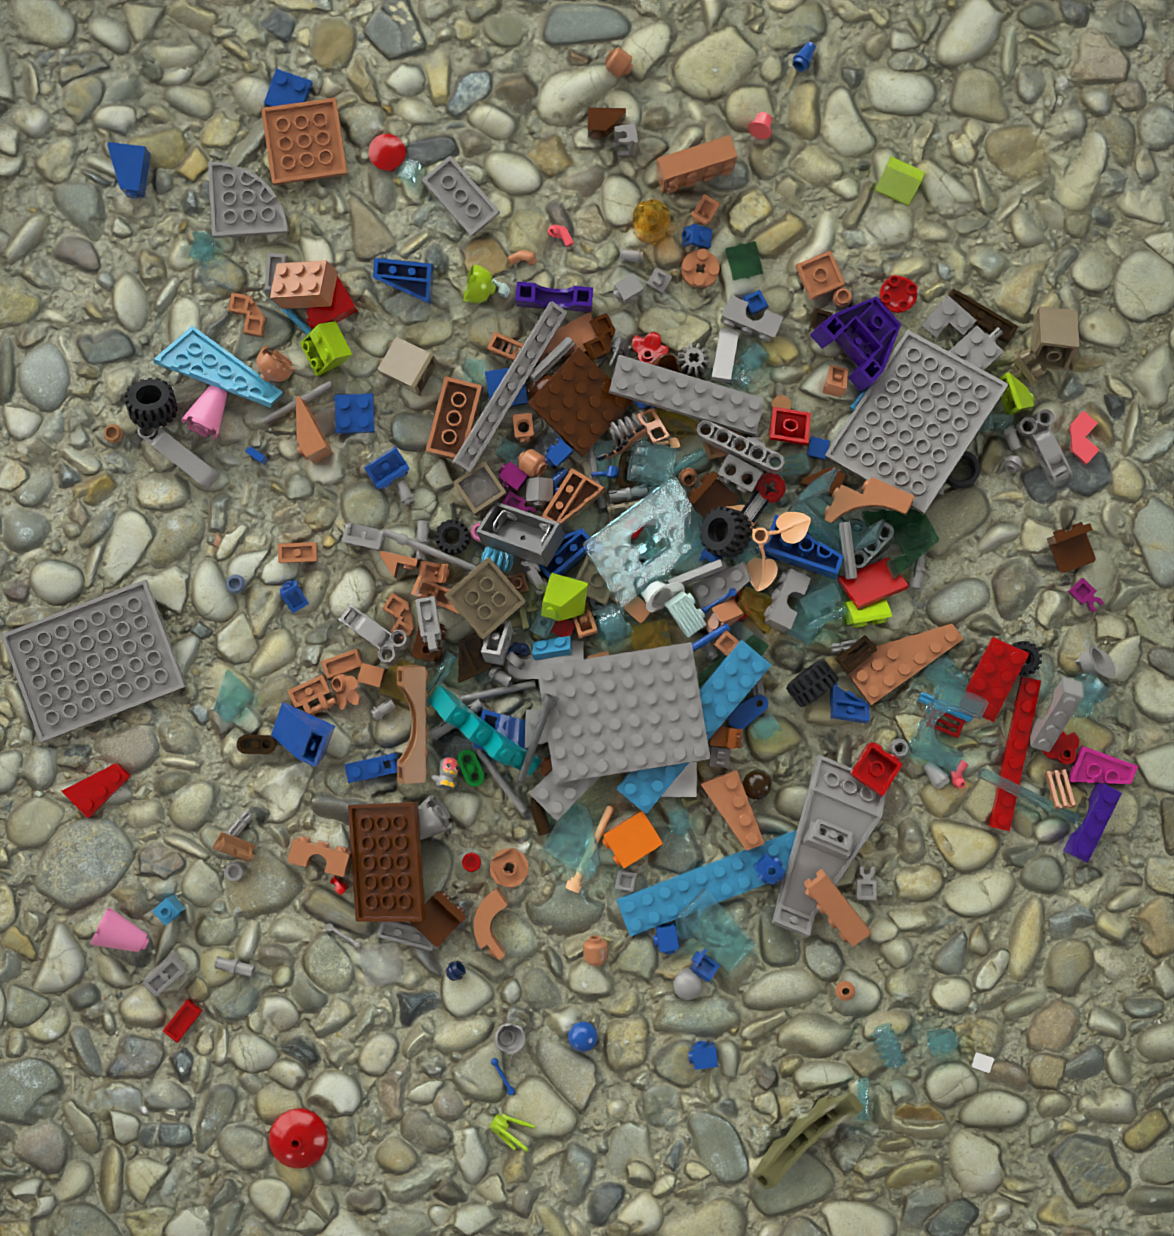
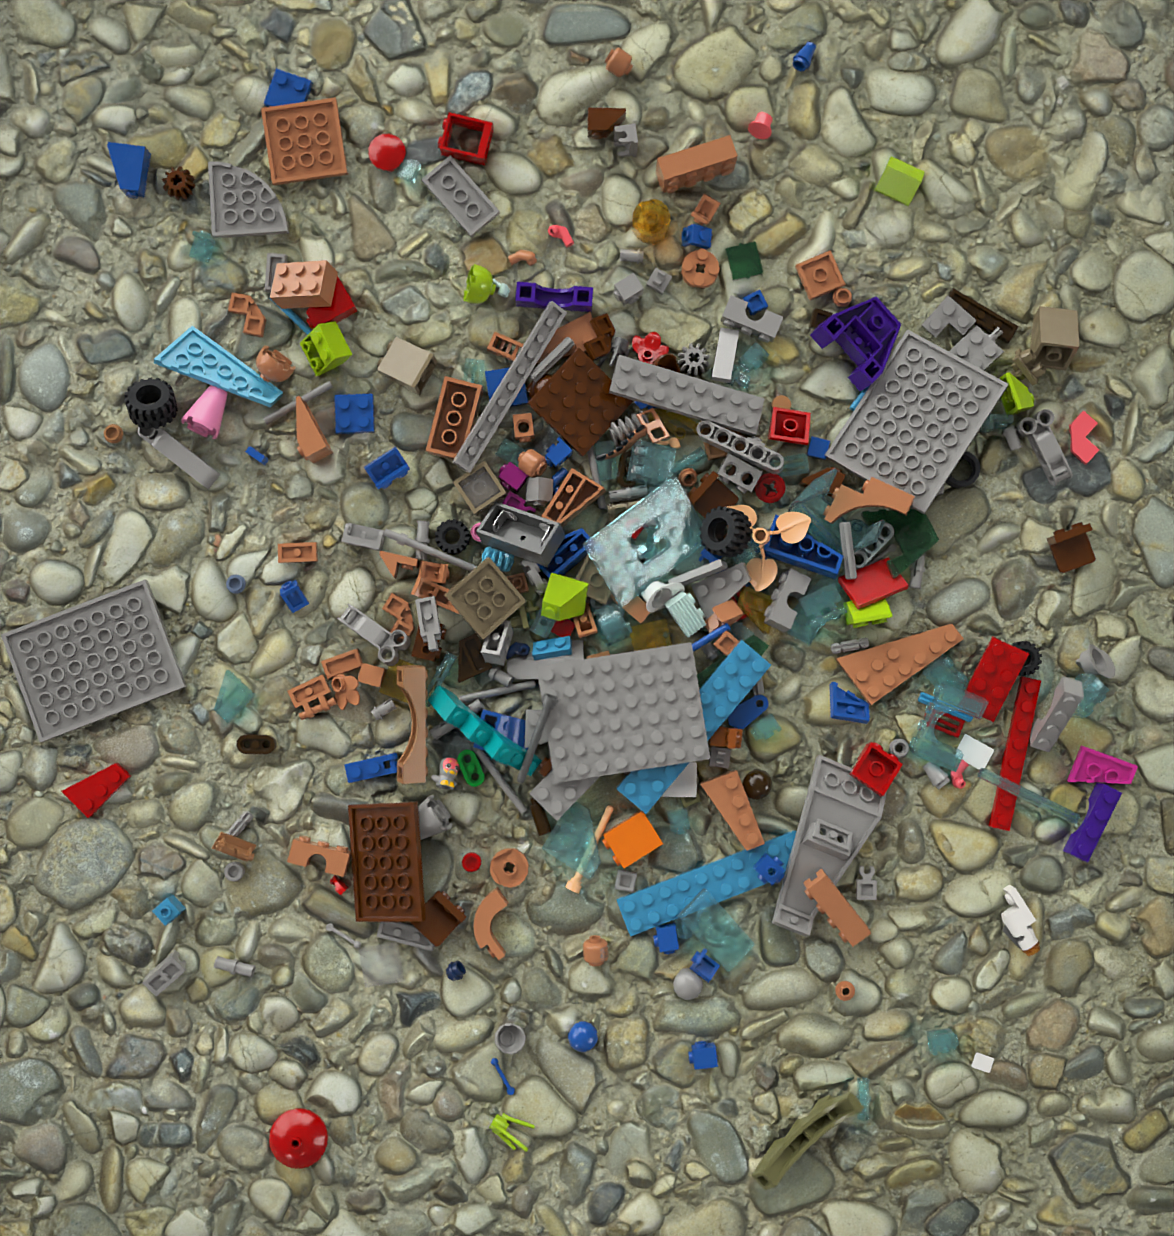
bright pink cone [90,907,149,952] -> none
red tile [162,999,203,1043] -> none
blue slope [271,702,335,767] -> none
blue wedge [373,258,434,305] -> none
light grey pin [395,480,415,506] -> none
light grey tile [506,652,525,669] -> none
blue hand [591,466,619,478] -> none
blue hinge [702,588,736,614] -> none
sticker [741,490,769,523] -> none
black tyre [786,659,839,707] -> none
nougat slope [823,364,848,397] -> none
dark brown tile [835,635,877,674] -> none
clear light blue piece [870,1022,907,1068] -> none
red dish [879,275,918,313] -> none
light grey plate [1003,455,1023,473] -> none
red plate [1041,731,1079,764] -> none
nougat tile [1045,769,1076,809] -> none
magenta plate [1067,578,1104,612] -> none
none -> reddish brown gear [162,166,196,200]
none -> red window [438,112,494,166]
none -> white sticker [954,734,994,771]
none -> white plate [1001,885,1041,956]

